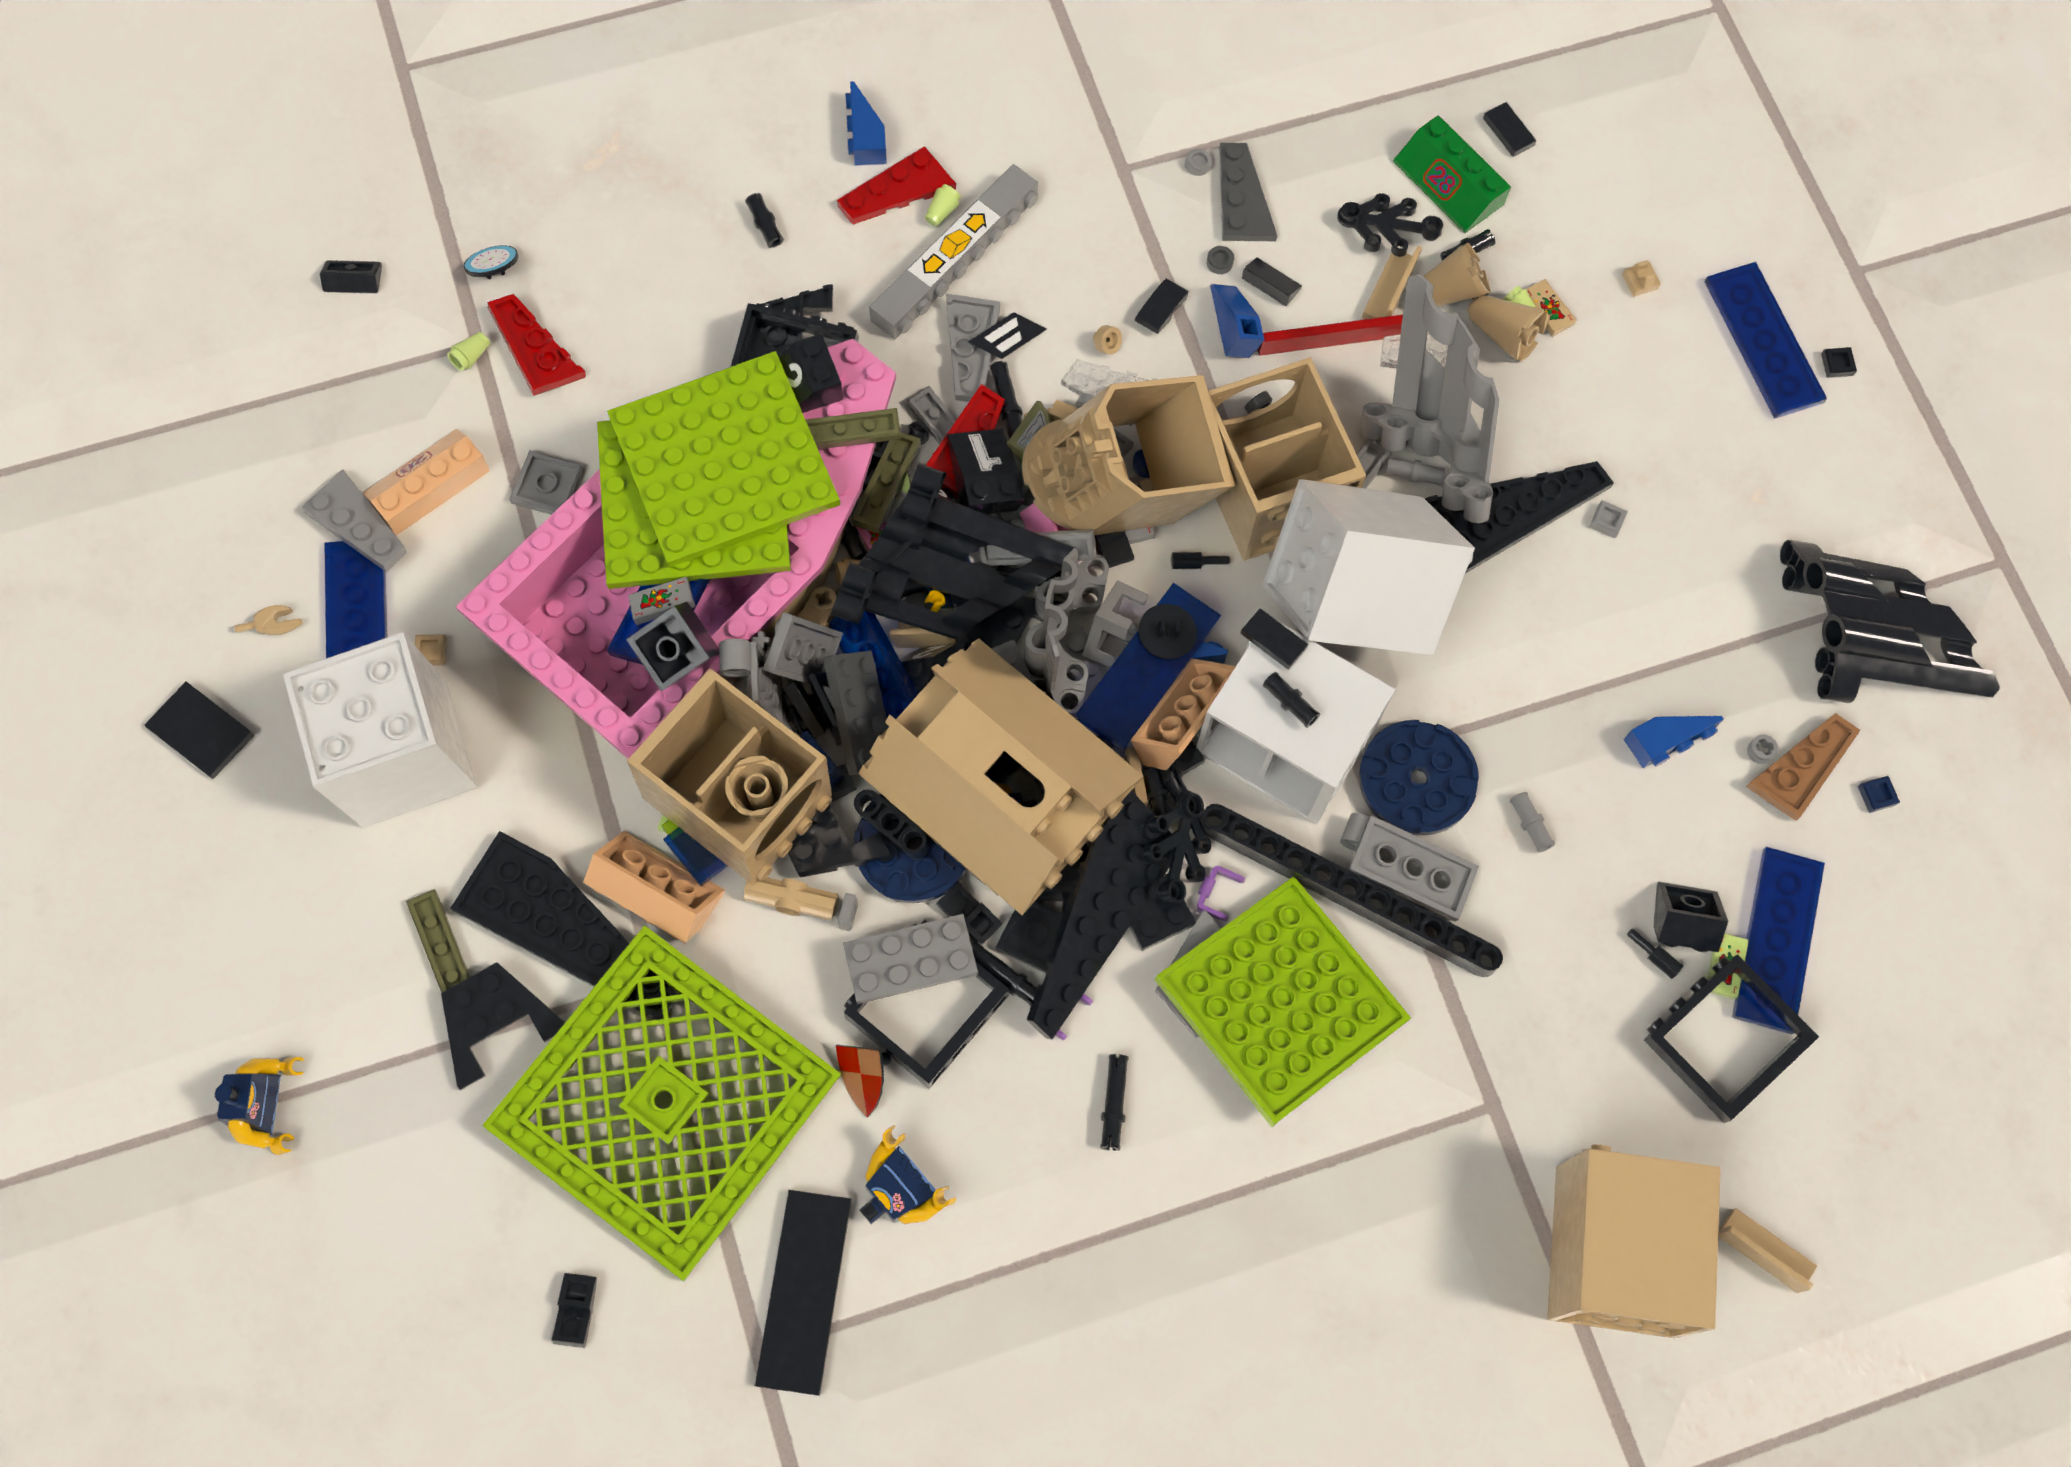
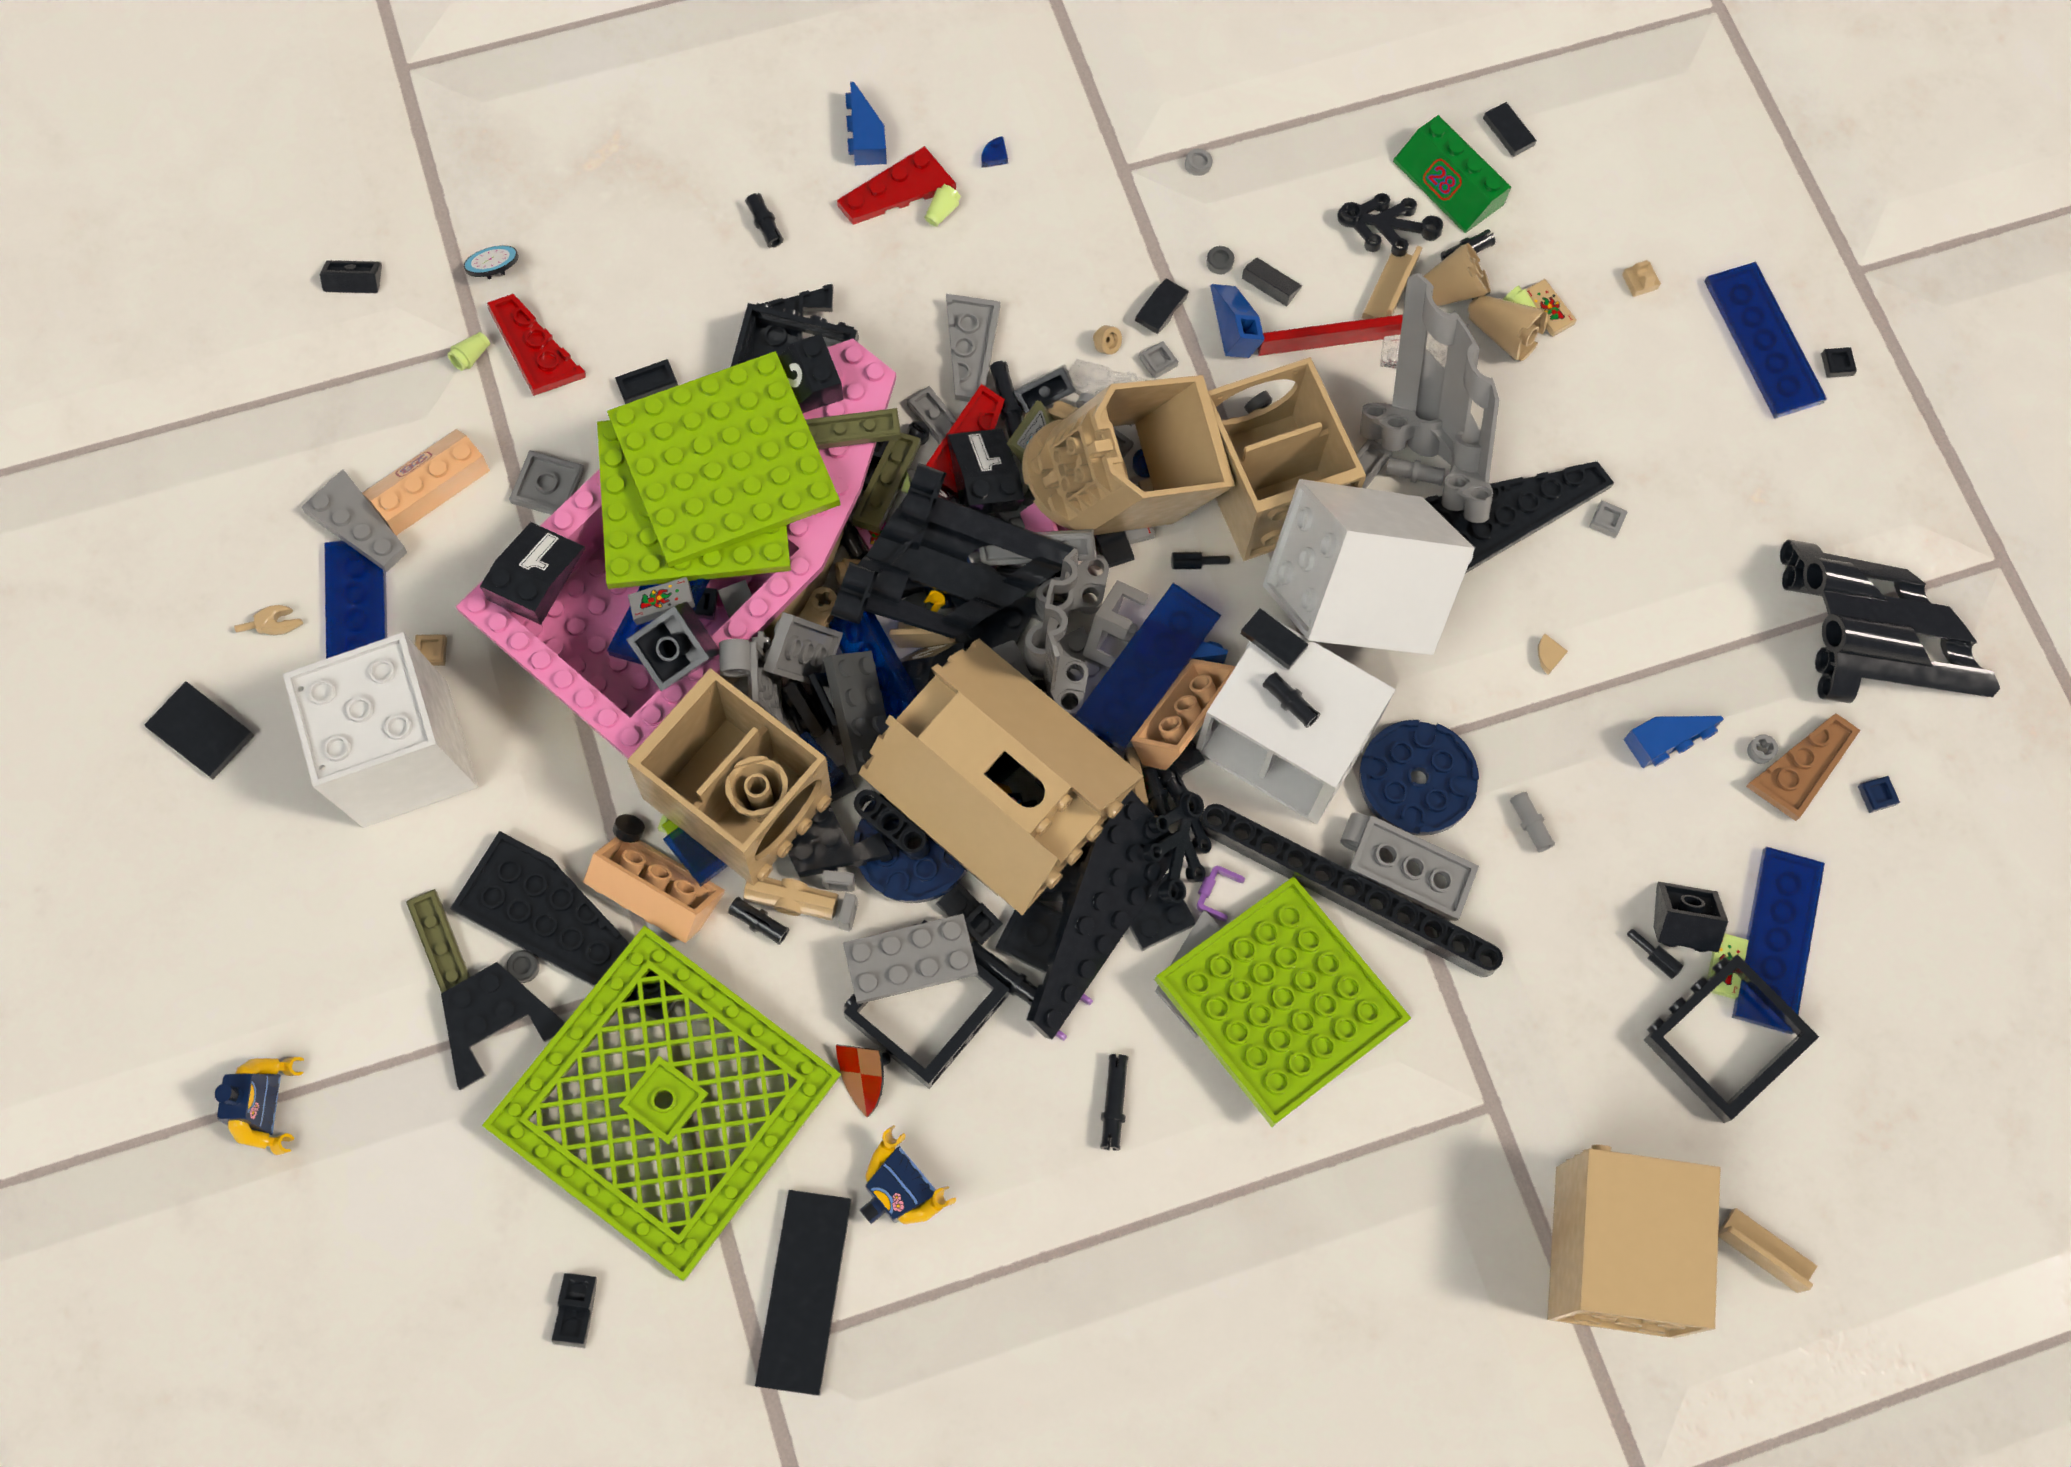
light grey brick [869,164,1039,339] -> none
black sticker [968,312,1047,359] -> none
black piece [1138,604,1197,660] -> none
dark grey wing [1219,143,1277,242] -> none
none -> black slope [480,522,585,625]
none -> dark grey tile [507,950,540,983]
none -> black tile [613,814,645,843]
none -> black tile [615,359,678,404]
none -> black tile [690,587,718,620]
none -> light grey tile [718,580,752,618]
none -> black pin [728,897,789,945]
none -> light grey tile [822,870,856,892]
none -> clear blue tile [981,136,1008,168]
none -> black slope [1014,364,1076,414]
none -> light grey tile [1140,341,1178,379]
none -> tan tile [1537,634,1568,675]

